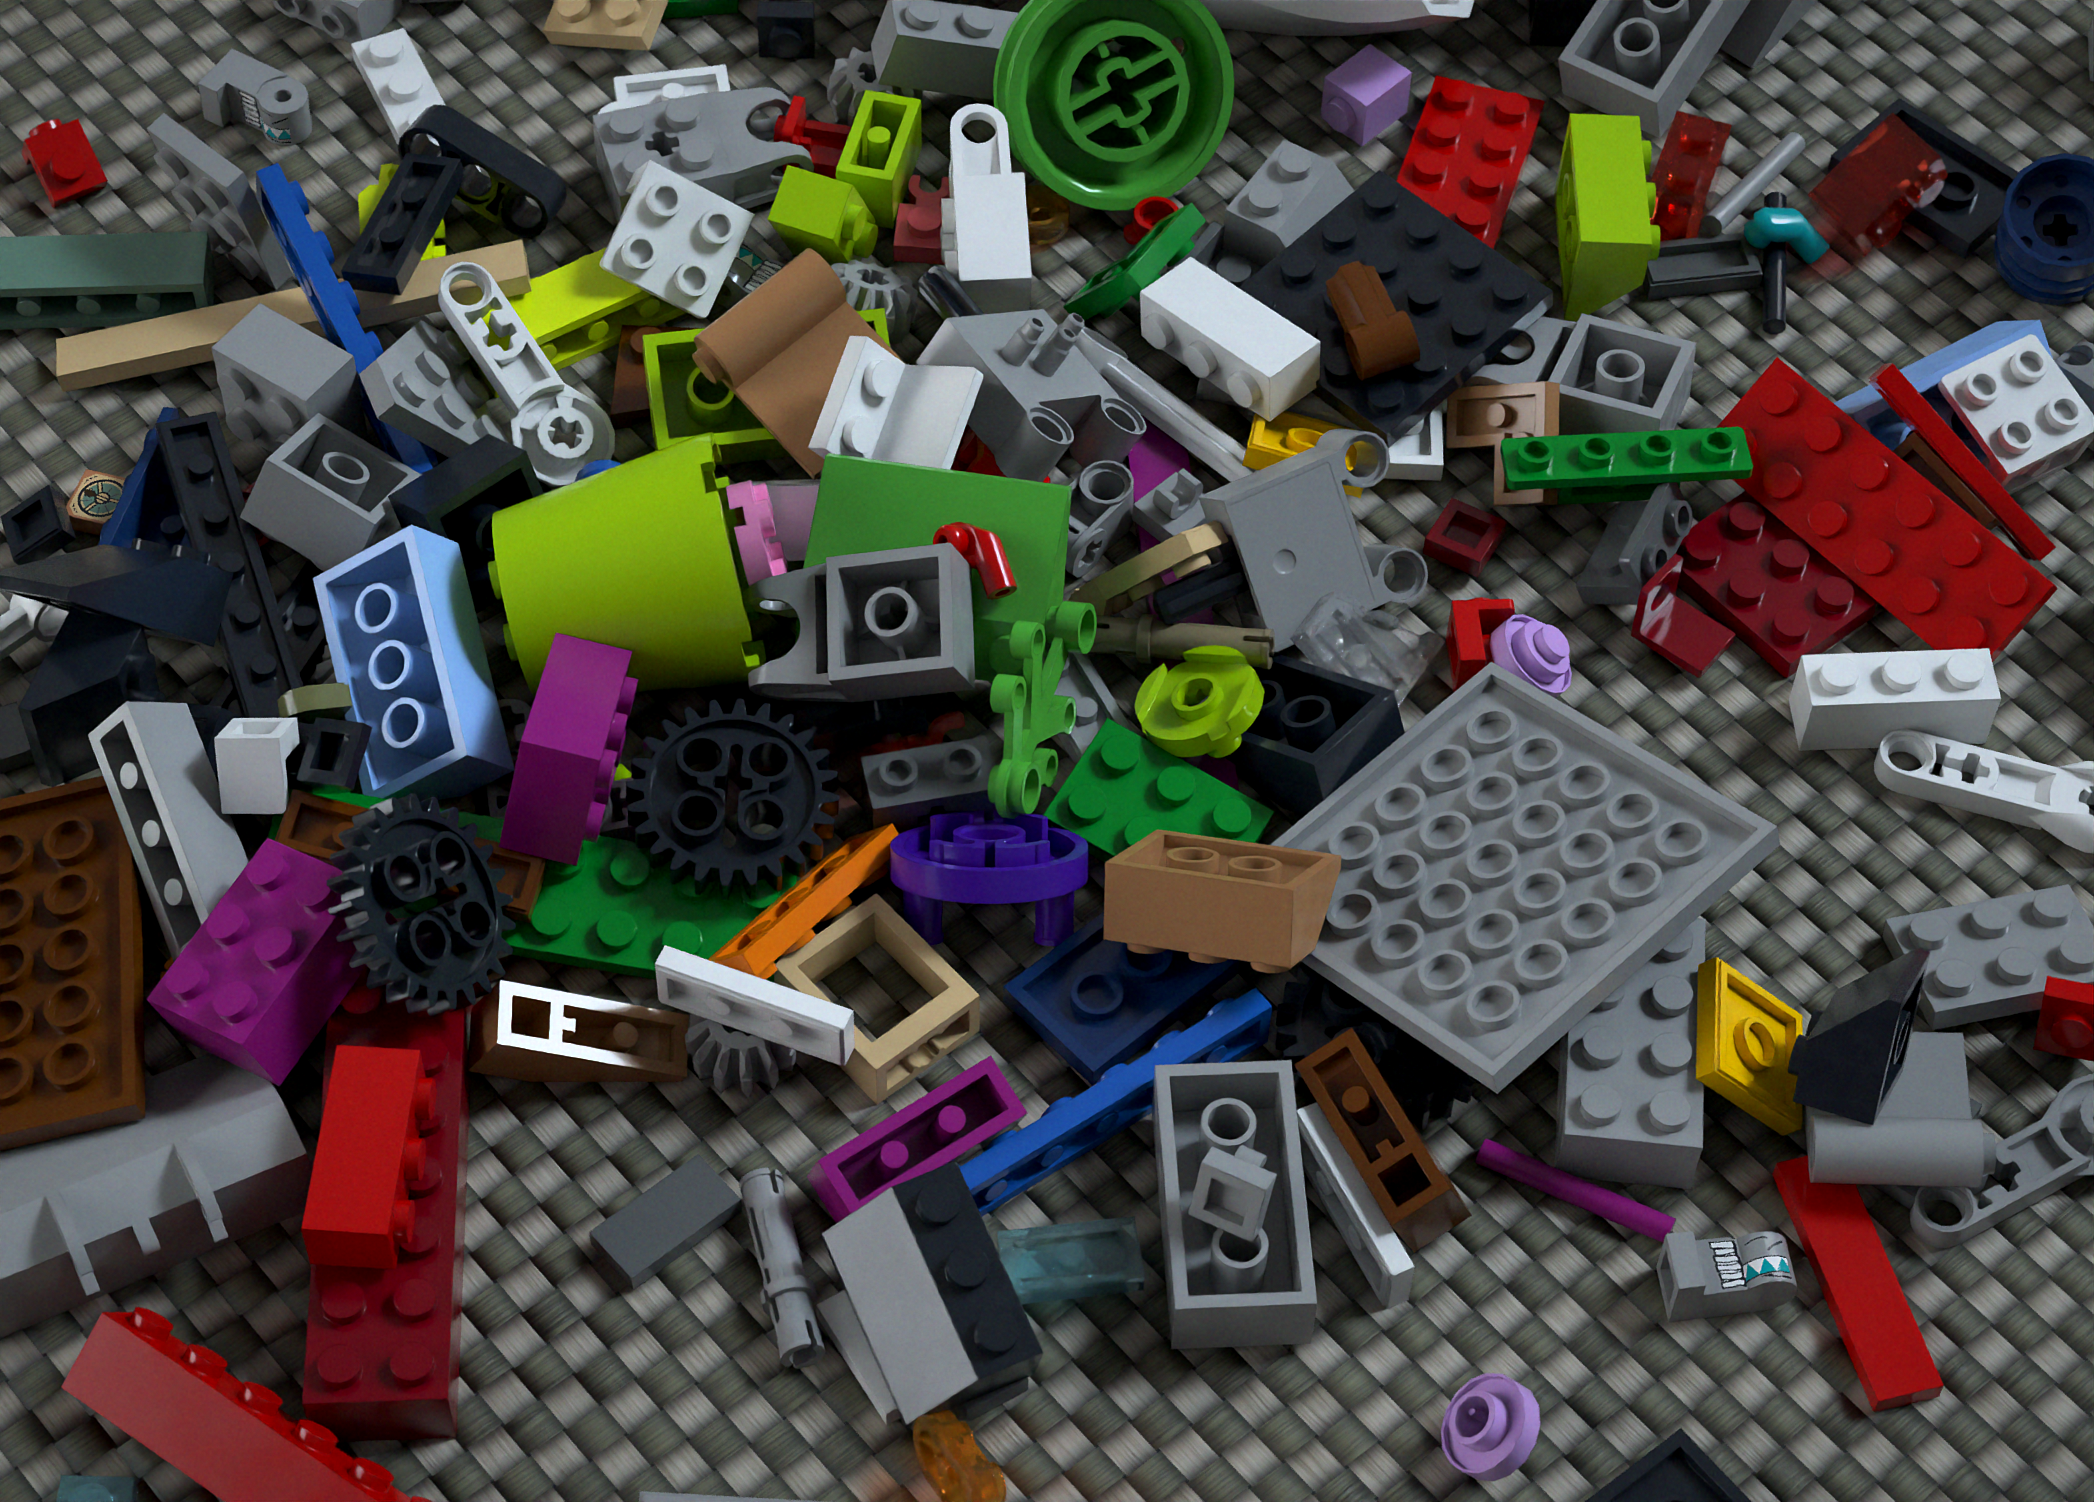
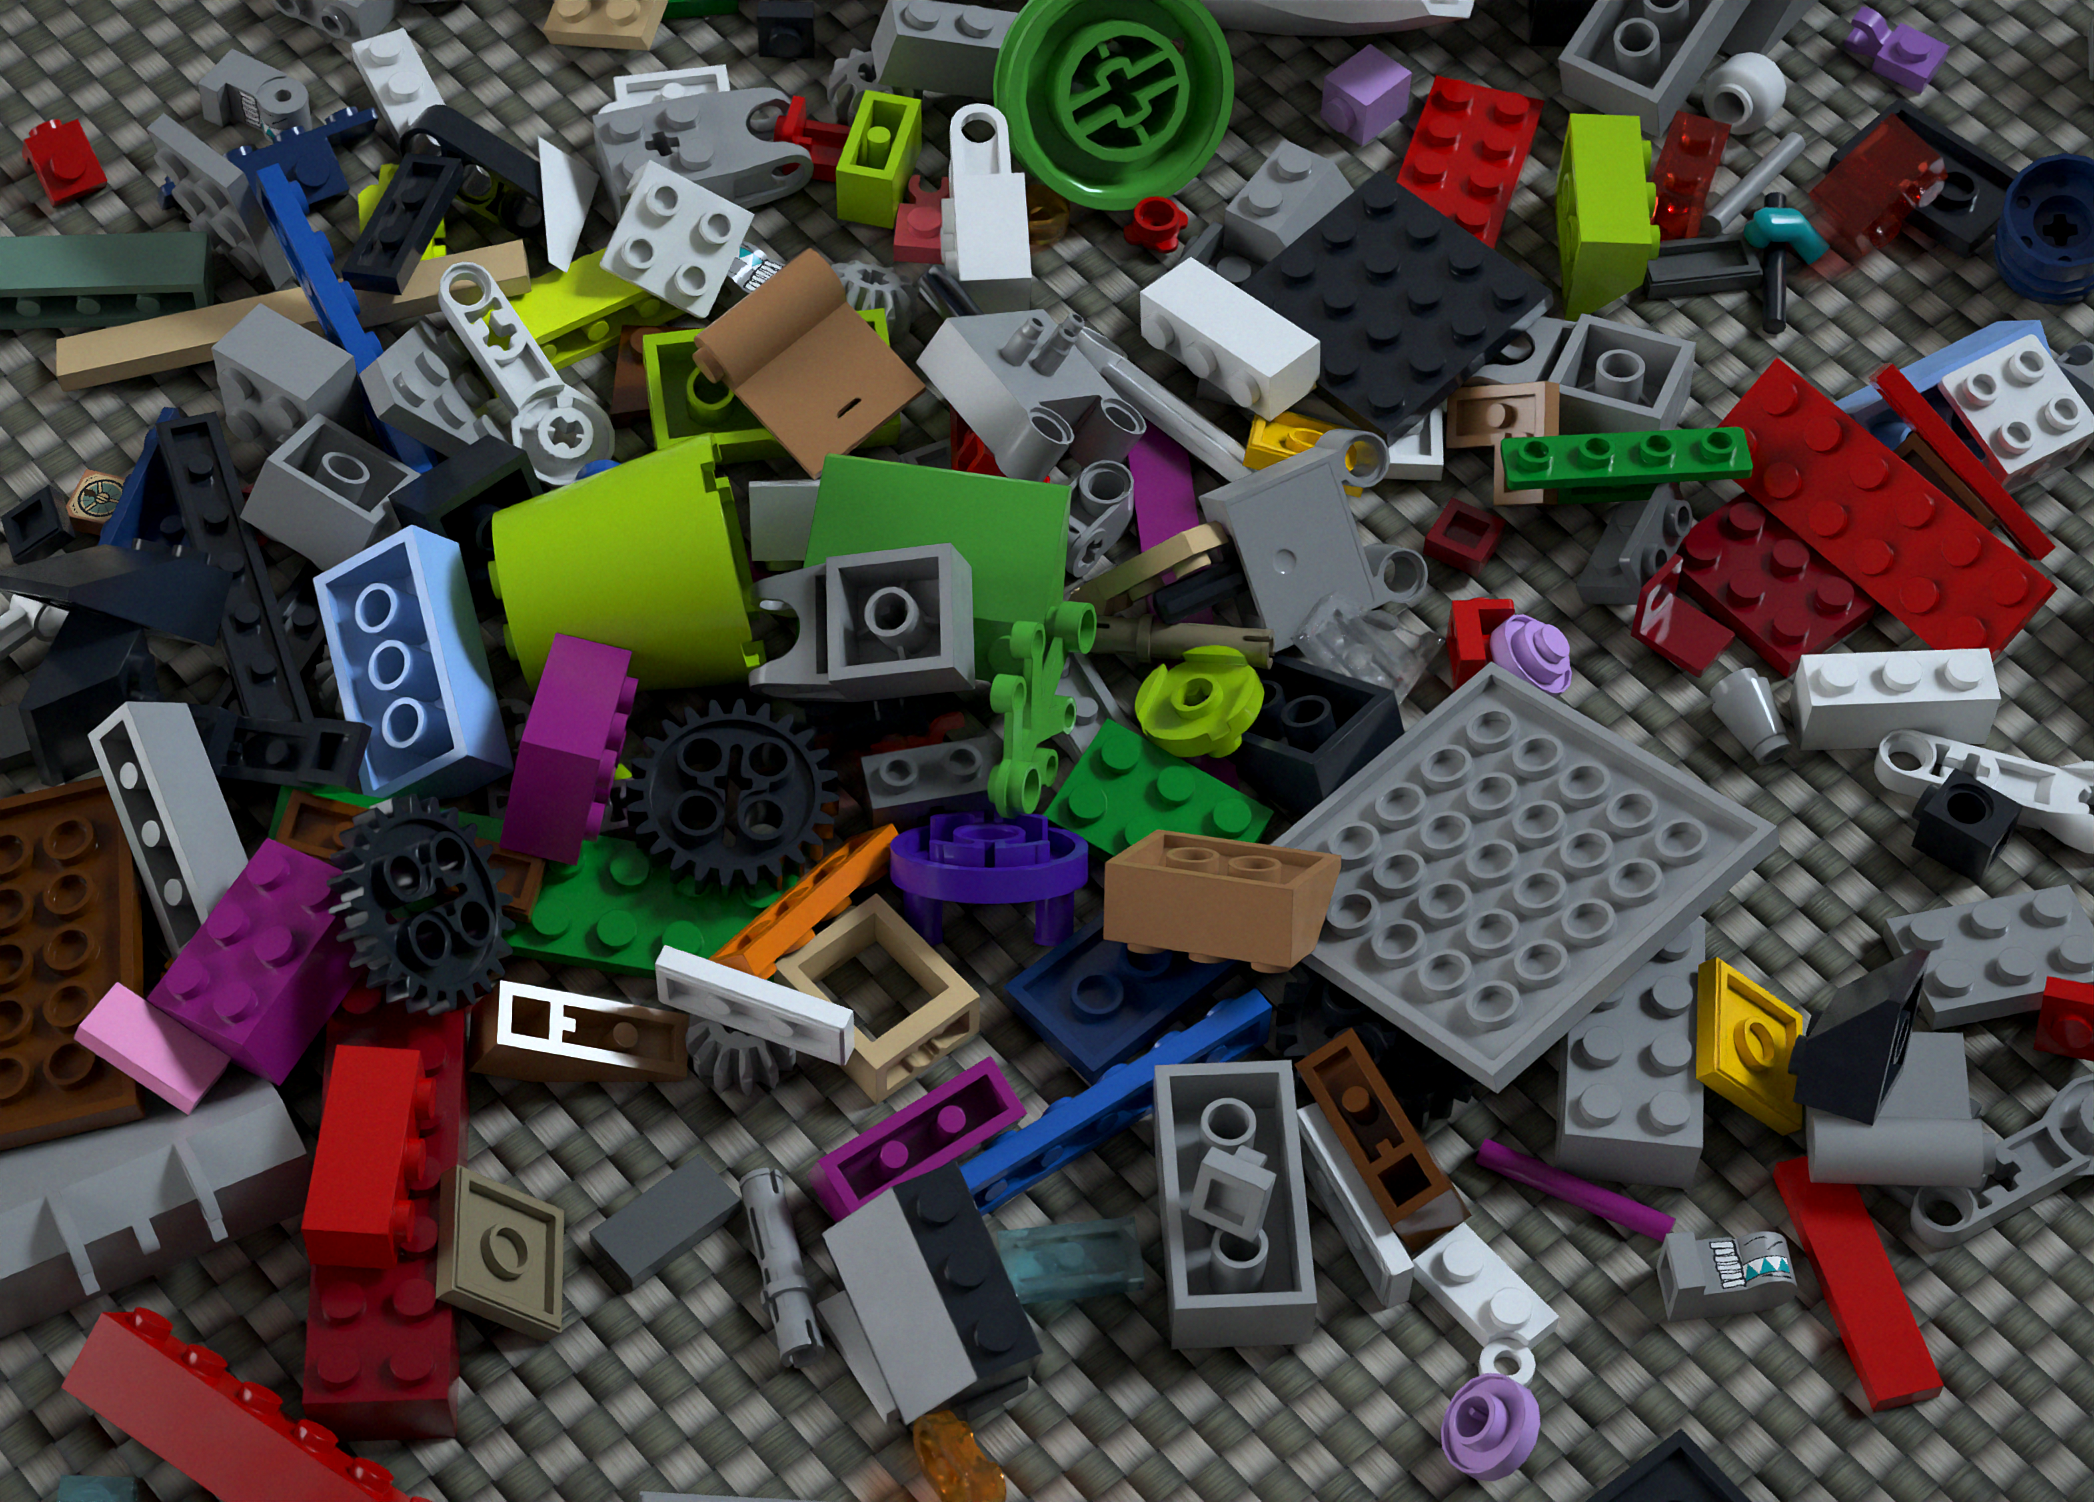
white panel [214,718,300,814] -> none
olive tile [277,683,352,724] -> none
bright pink plate [726,480,789,587] -> none
lime brick [767,165,878,266] -> none
white bracket [808,336,983,470] -> none
red arm [933,522,1018,600] -> none
green plate [1063,202,1206,321] -> none
light grey tile [1132,469,1207,543] -> none
reddish brown piece [1326,261,1421,381] -> none
none -> bright pink tile [74,982,231,1115]
none -> dark blue bracket [157,106,379,224]
none -> dark tan tile [436,1164,564,1342]
none -> white sticker [538,136,600,273]
none -> white hinge [1413,1222,1559,1388]
none -> white head [1703,52,1786,135]
none -> light grey cone [1710,668,1792,765]
none -> medium lavender plate [1844,7,1950,94]
none -> black brick [1911,768,2023,884]

